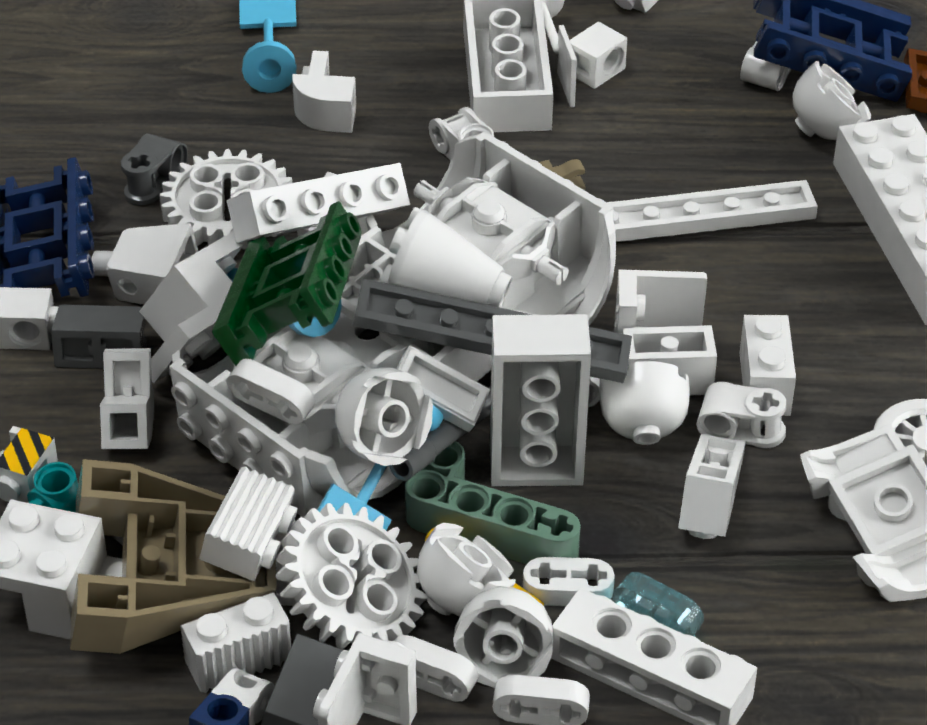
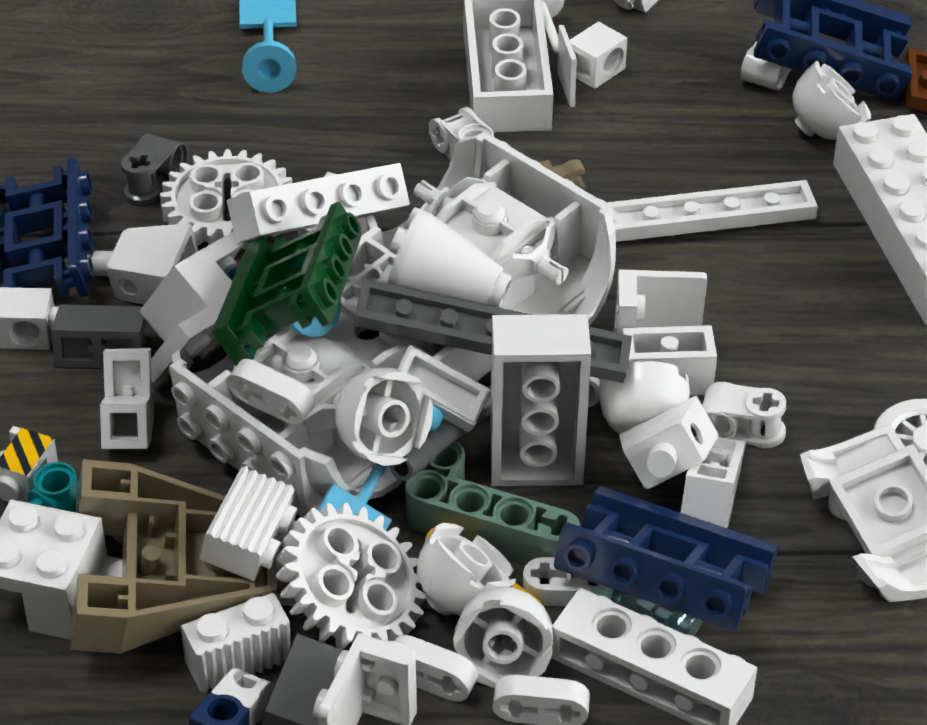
white brick [292,51,356,133] -> none
white brick [739,315,796,416] -> none
none -> dark blue fence [554,486,779,631]
none -> white torso [619,395,719,489]

